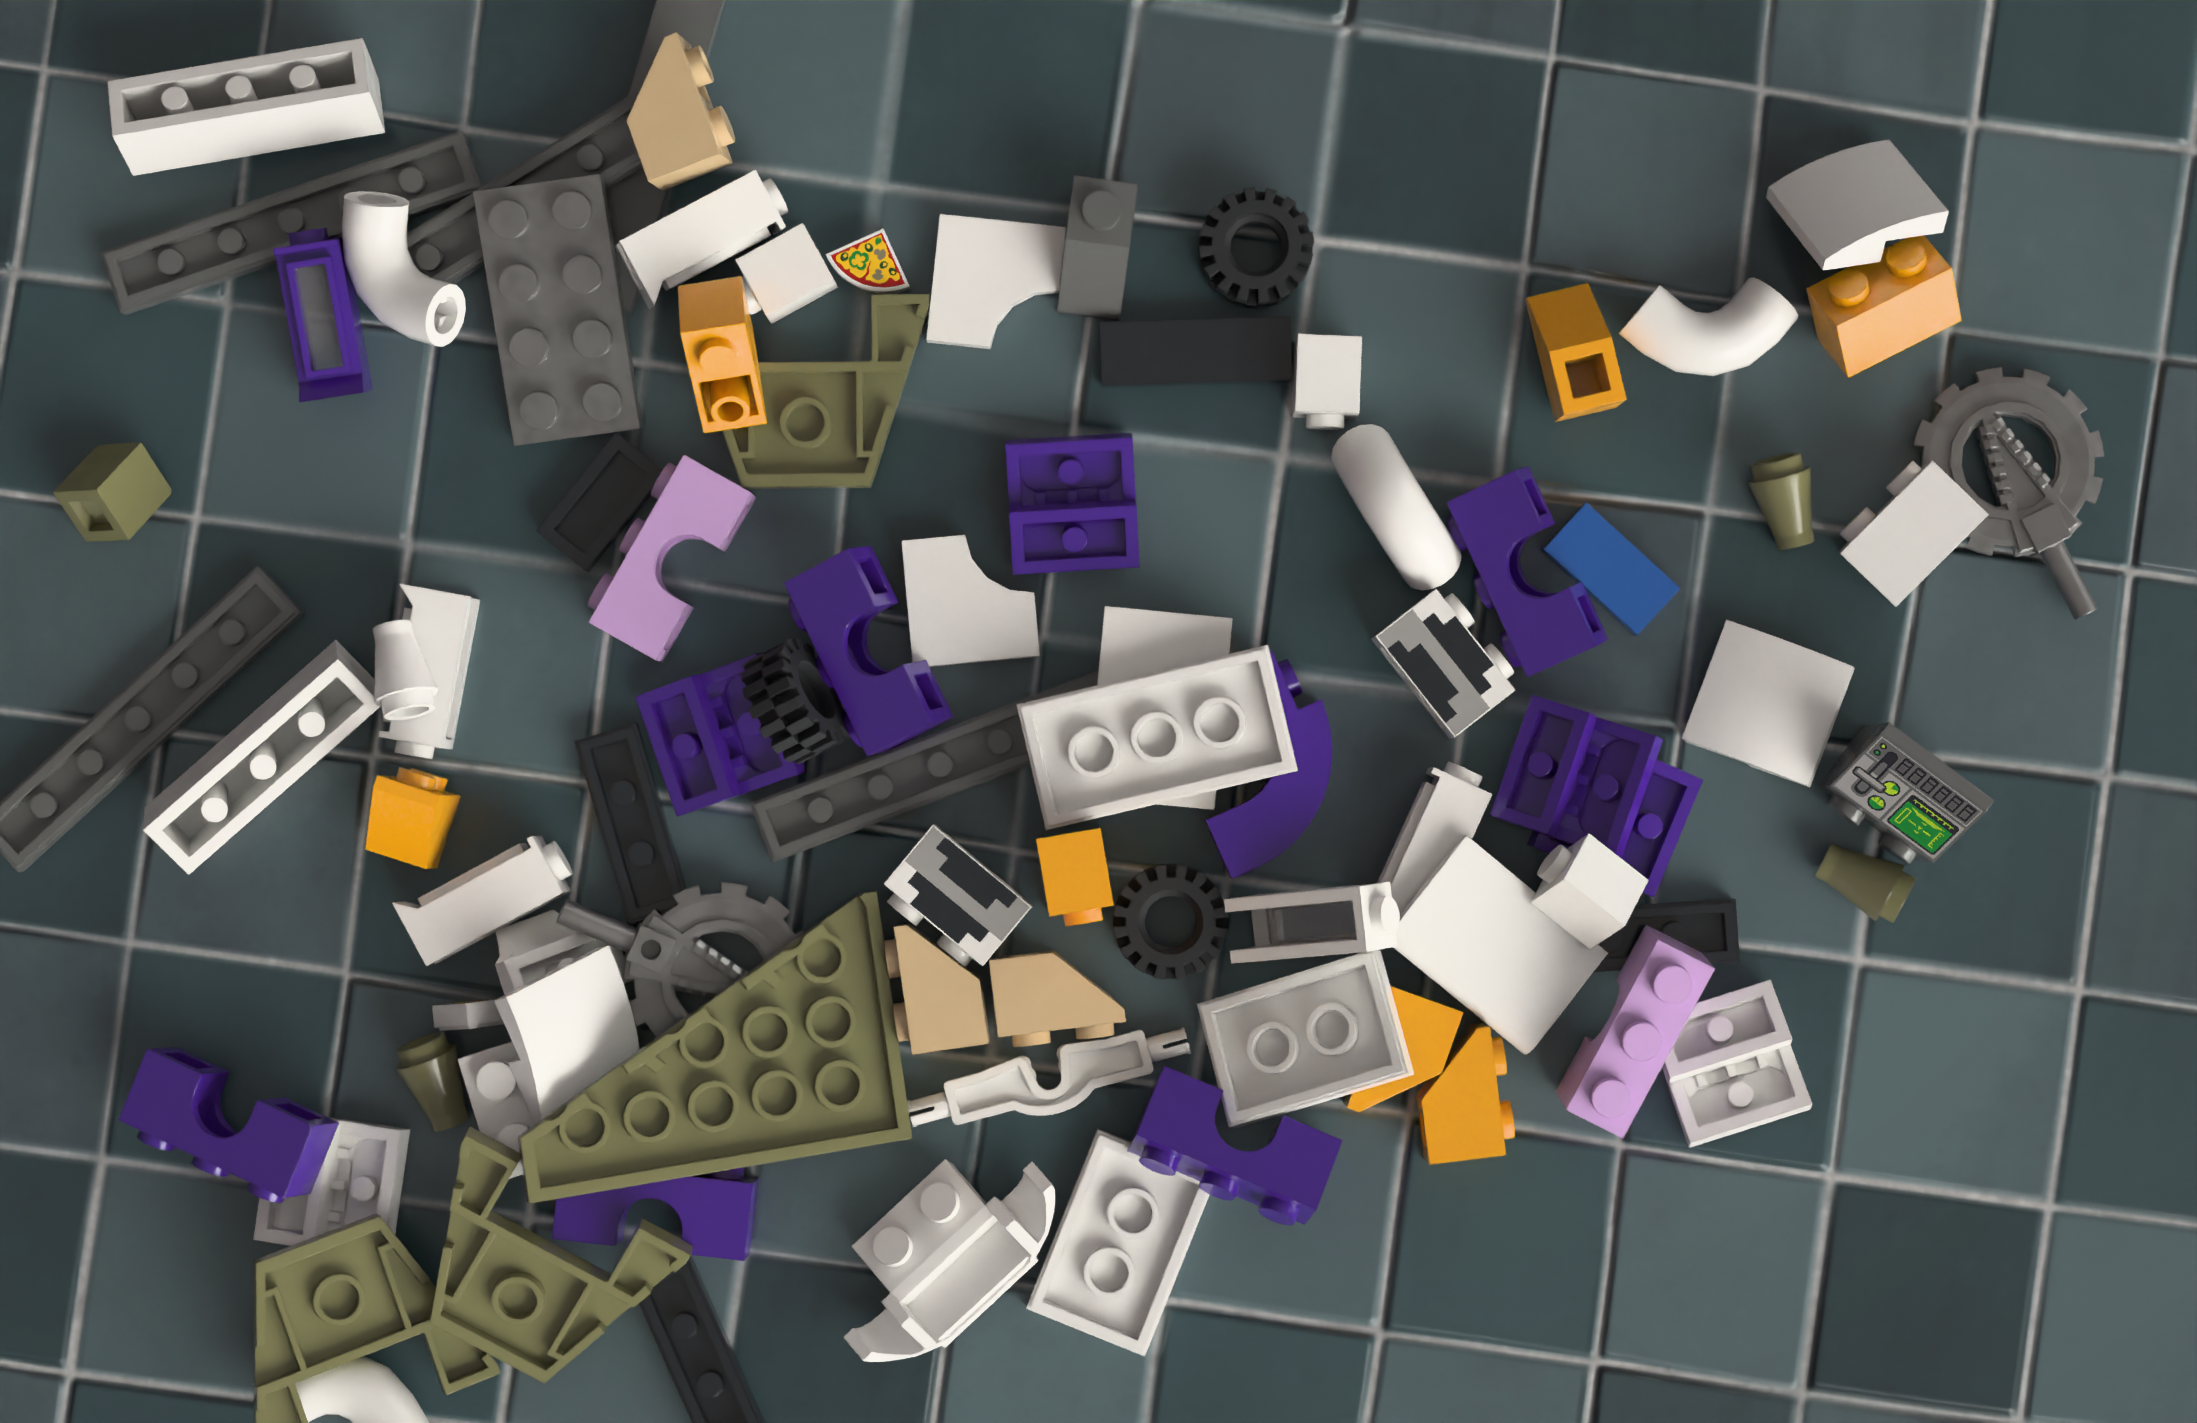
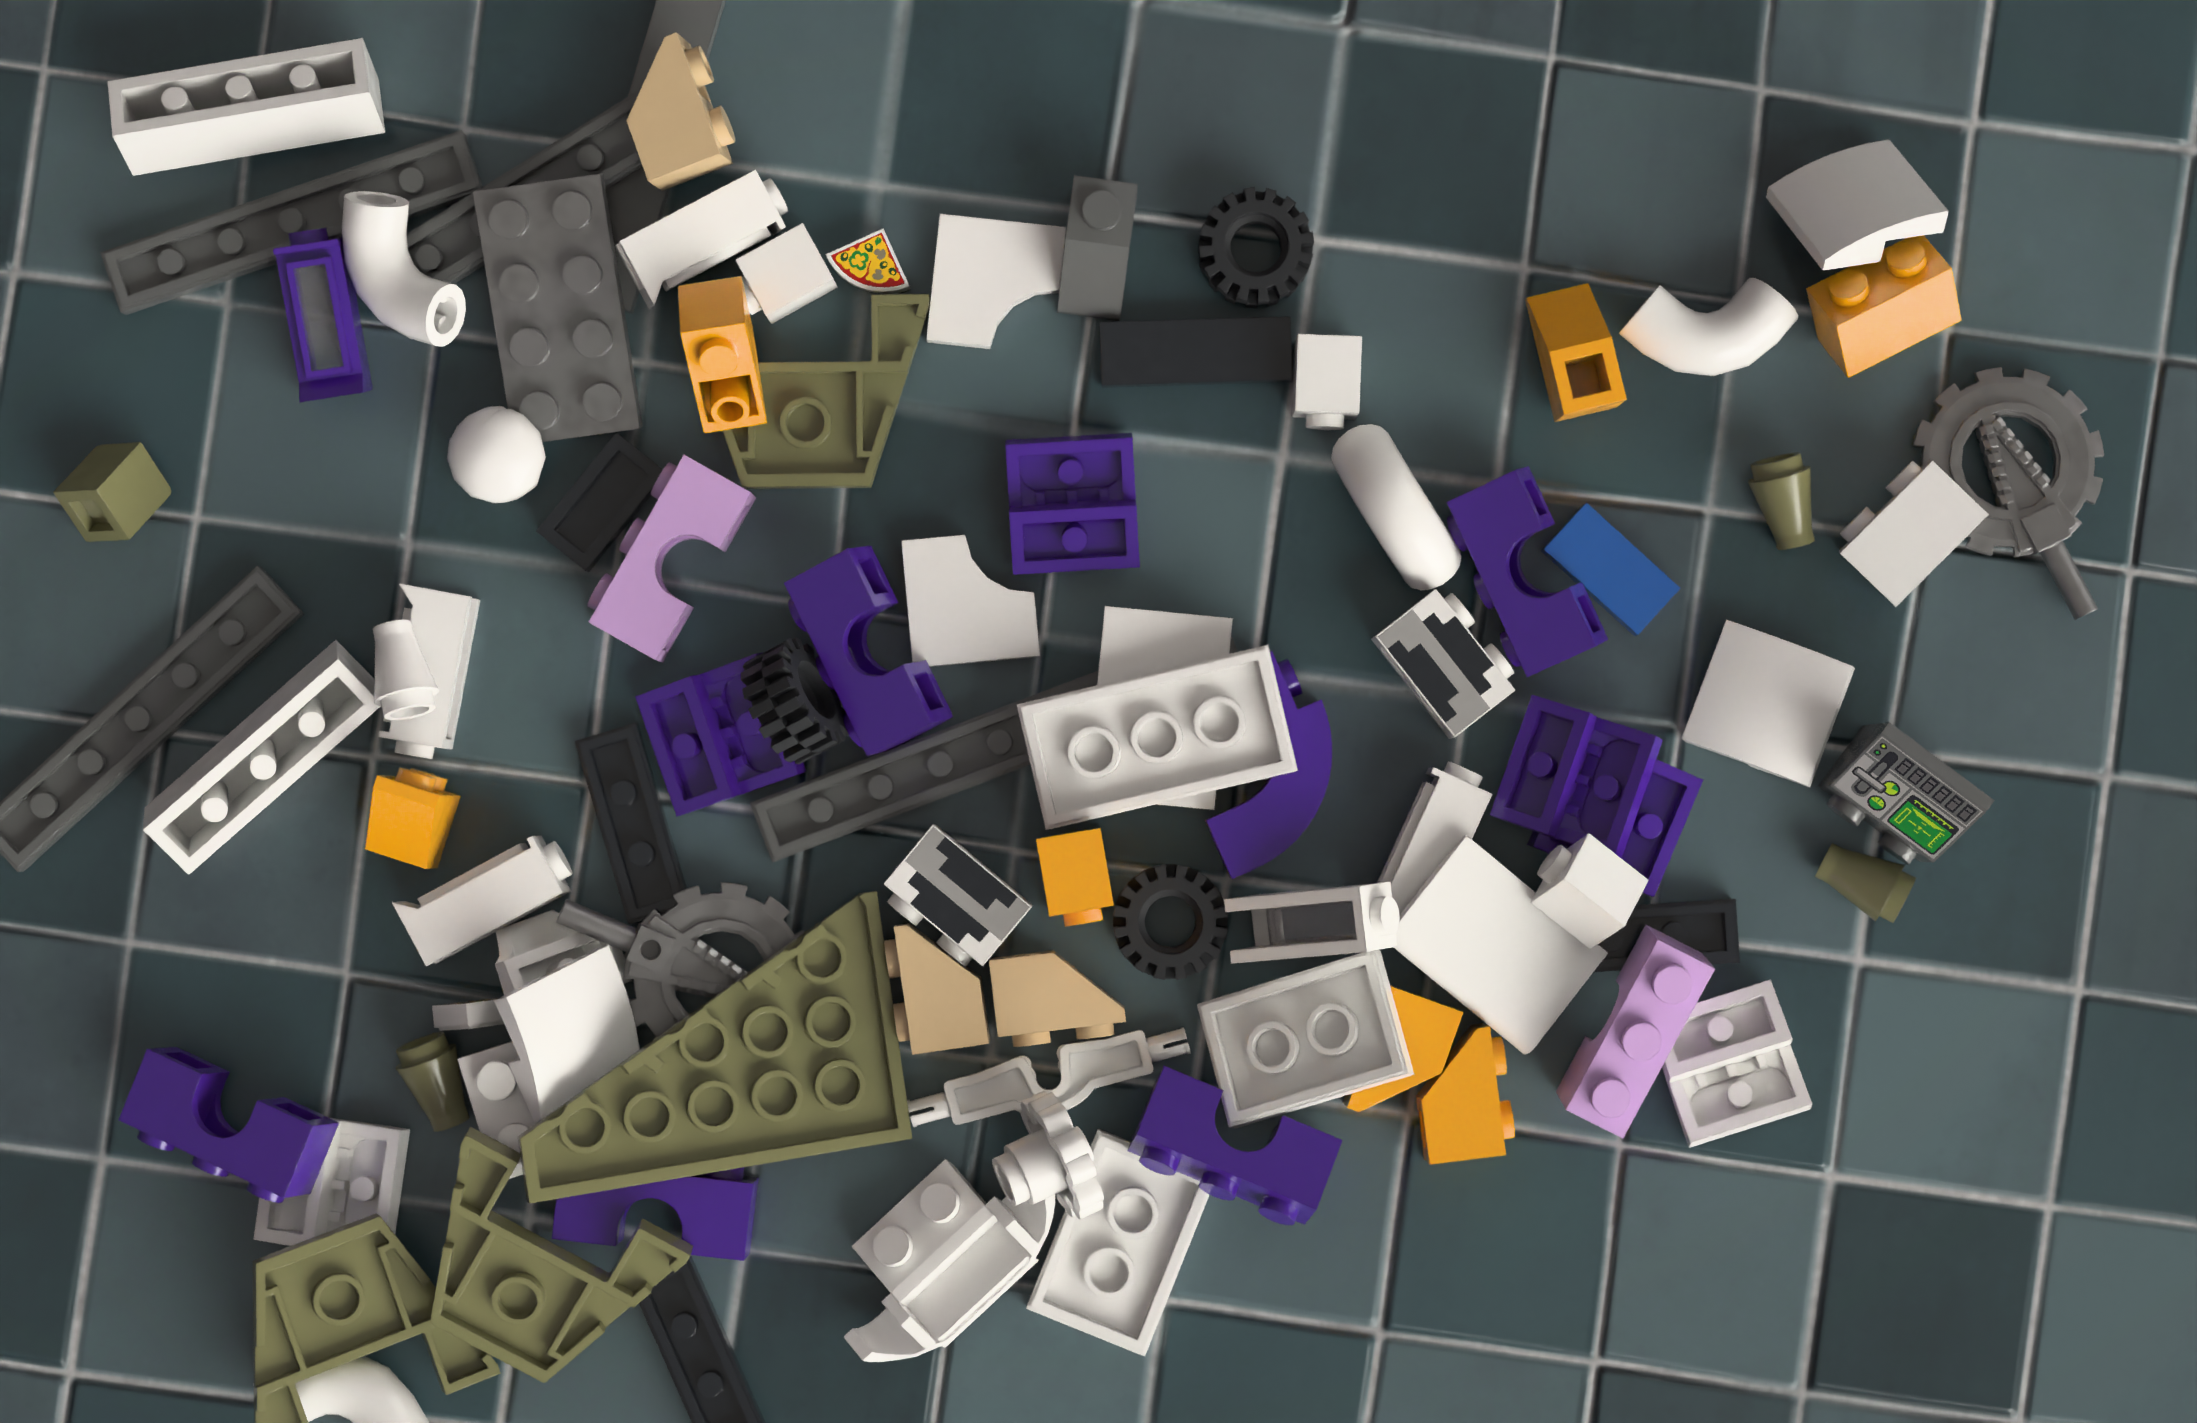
none -> white hair [447,406,546,503]
none -> white plant [992,1091,1104,1220]

